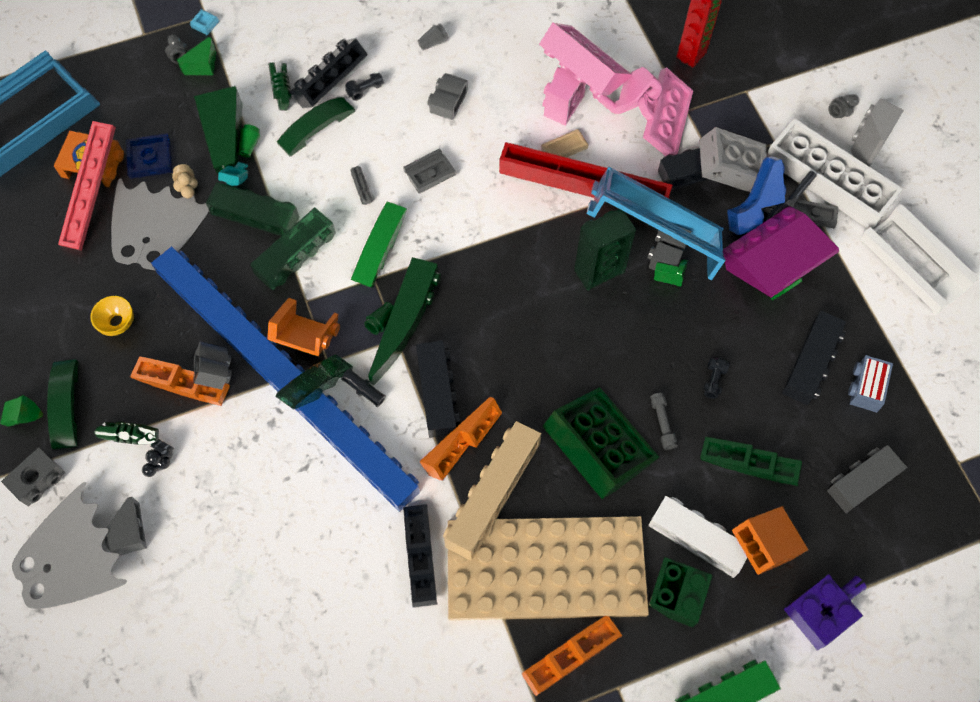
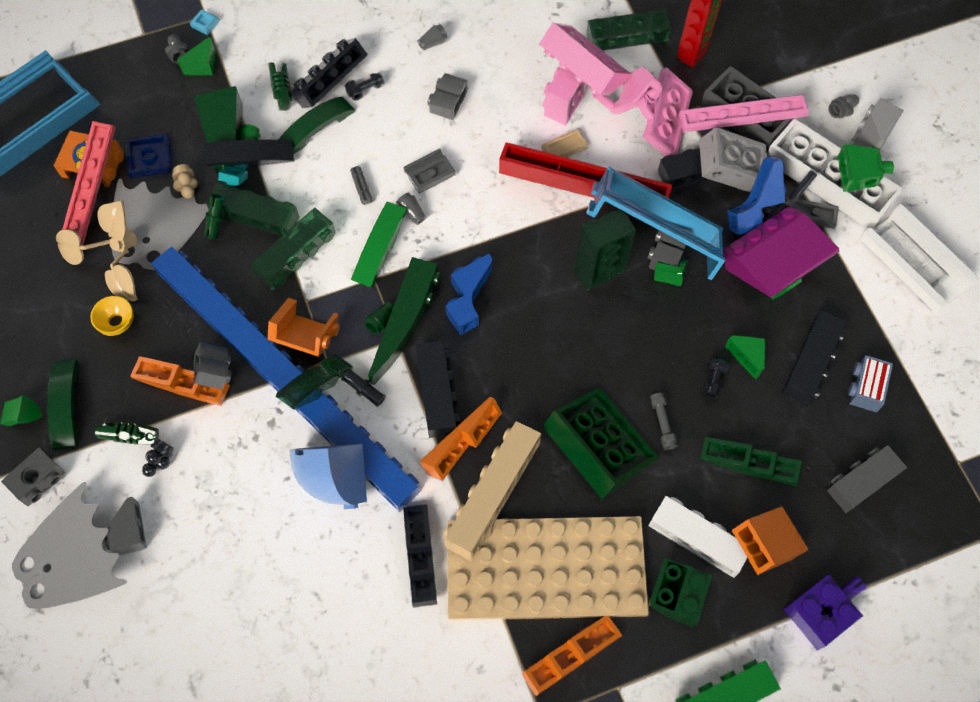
none -> tan plant [56,200,138,301]
none -> black slope [204,140,294,166]
none -> dark green pin [204,193,225,239]
none -> medium blue brick [290,444,367,509]
none -> dark grey cone [396,192,426,225]
none -> blue arch [445,254,492,336]
none -> clear green brick [586,9,672,51]
none -> bright pink tile [678,95,809,133]
none -> dark grey brick [700,66,794,153]
none -> green slope [725,335,765,379]
none -> green torso [837,144,894,192]

